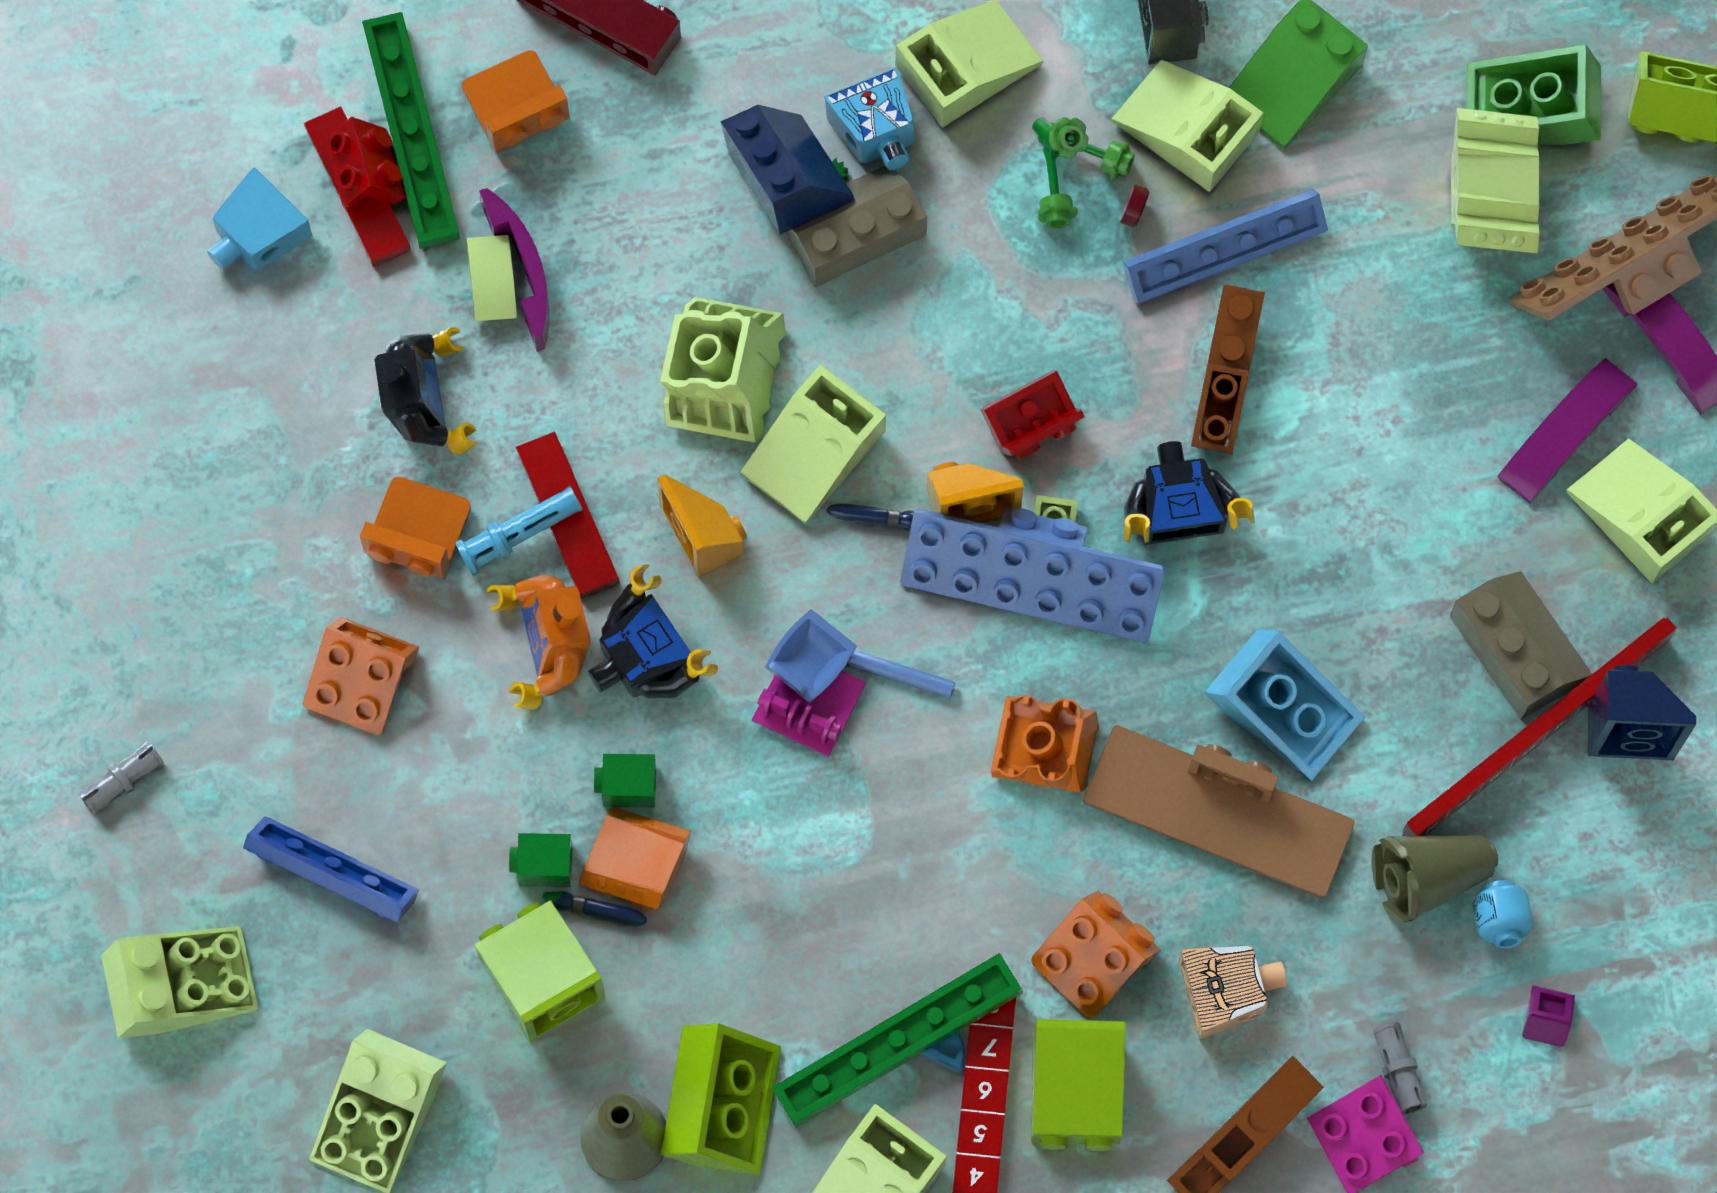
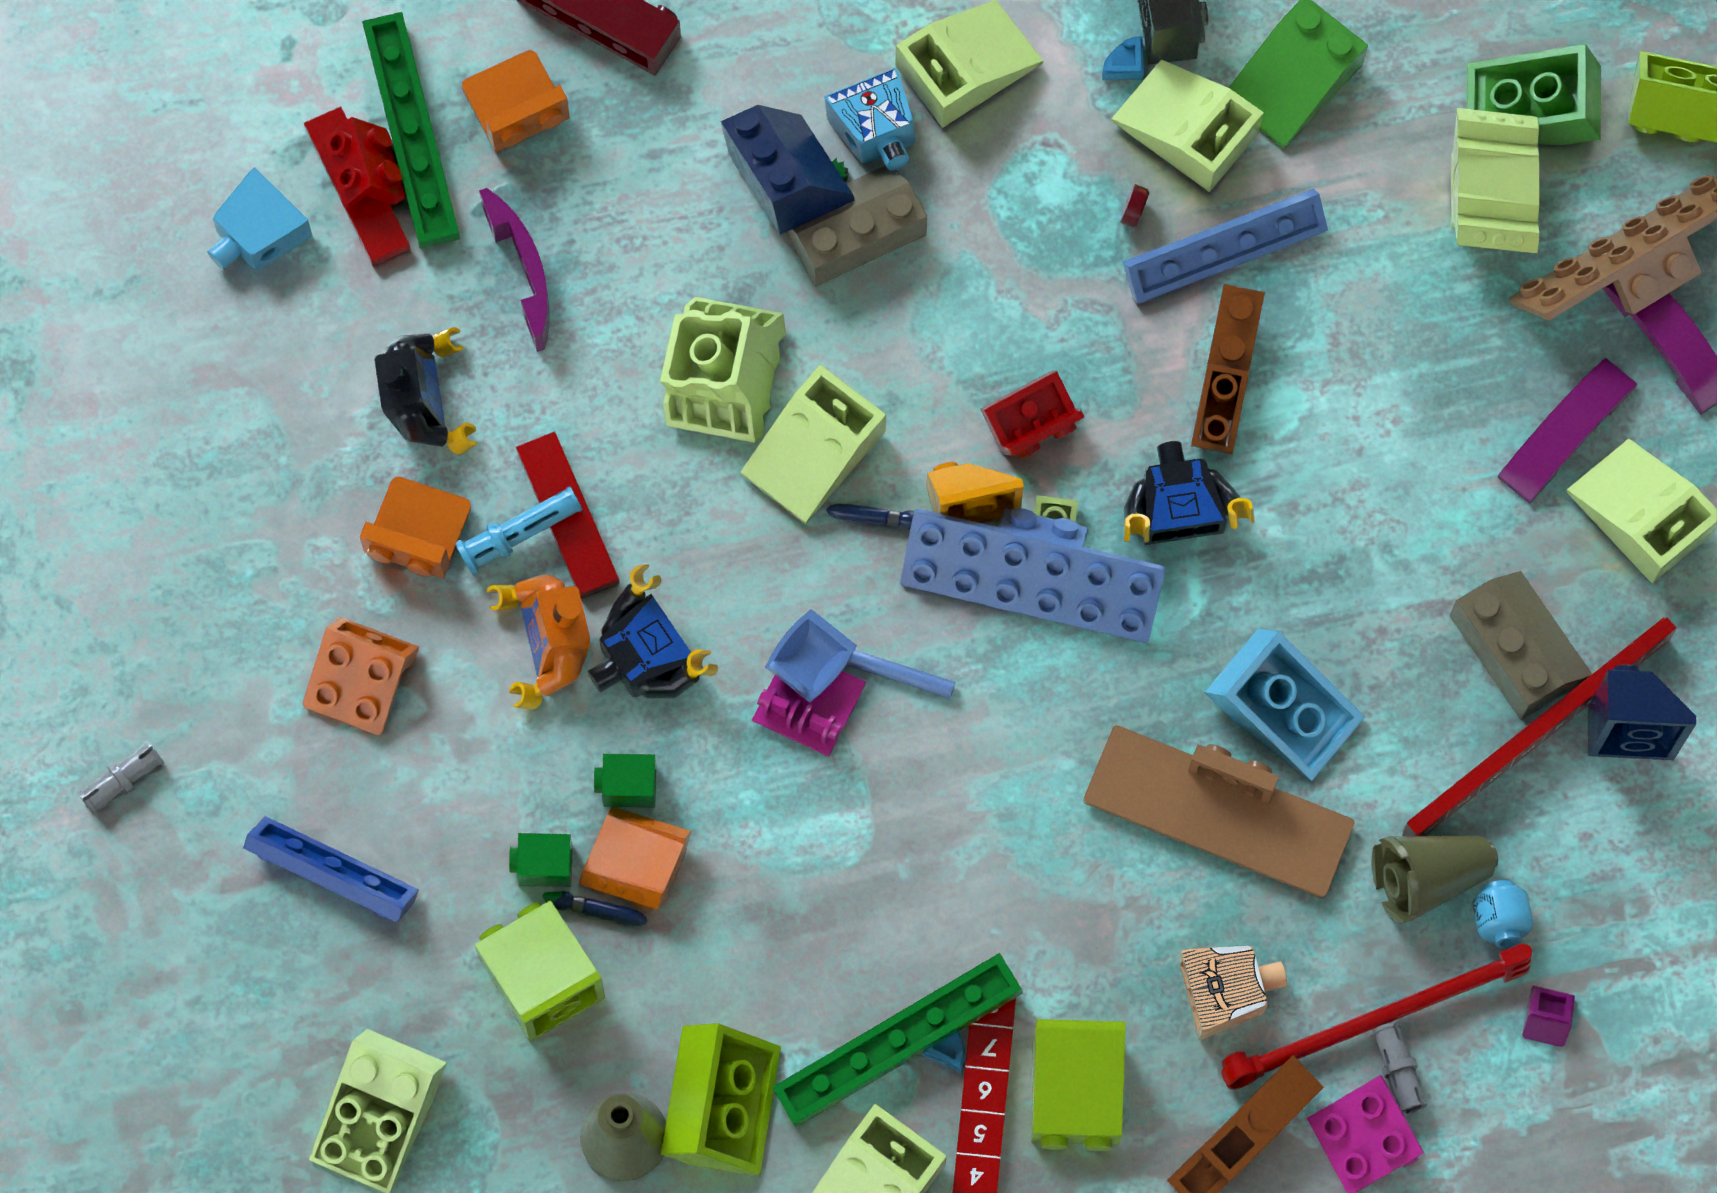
yellowish green slope [101,926,258,1038] -> none
yellowish green slope [466,235,517,321] -> none
light orange slope [657,474,747,577] -> none
orange slope [991,695,1099,793] -> none
orange bracket [1031,890,1161,1018] -> none
bright green plant [1032,117,1135,229] -> none
none -> dark azure tile [1102,36,1144,80]
none -> red hinge [1221,943,1532,1090]

